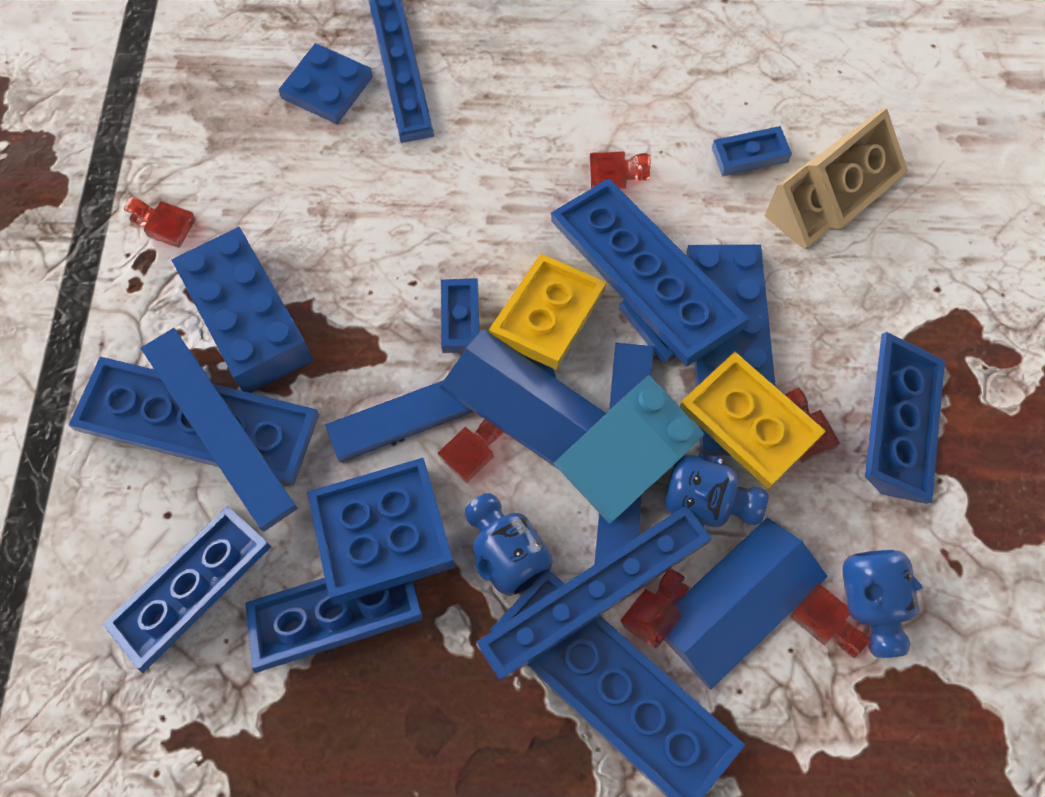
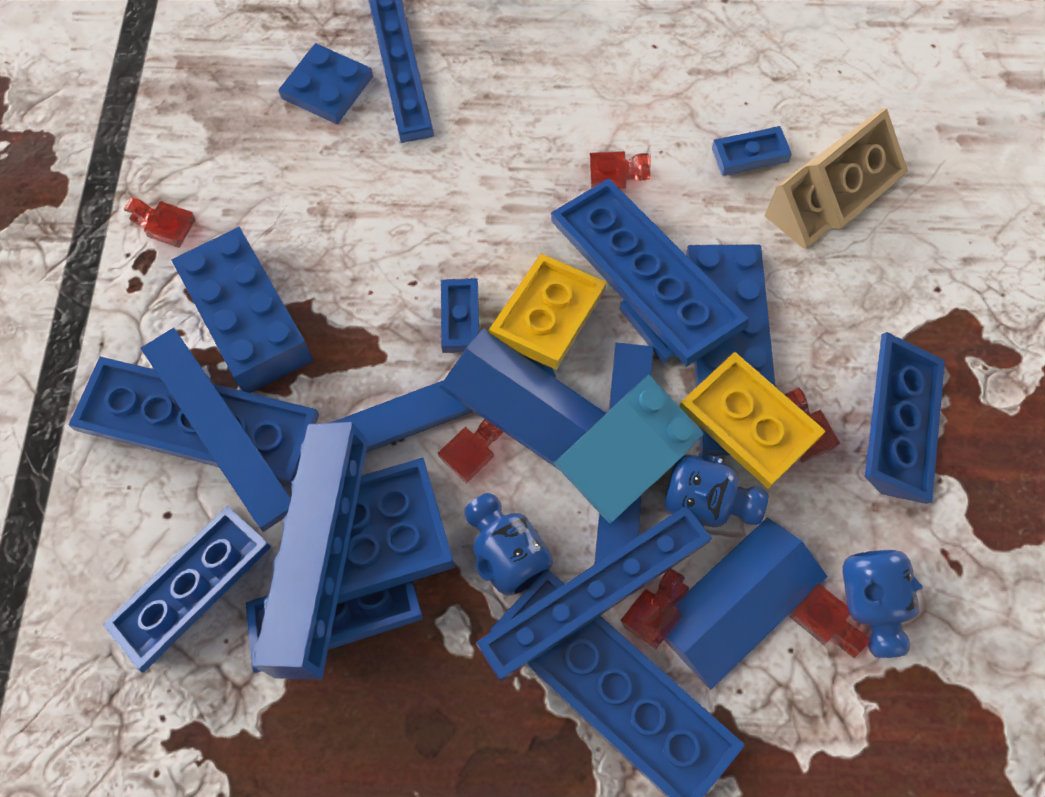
none -> brick [253,422,369,680]

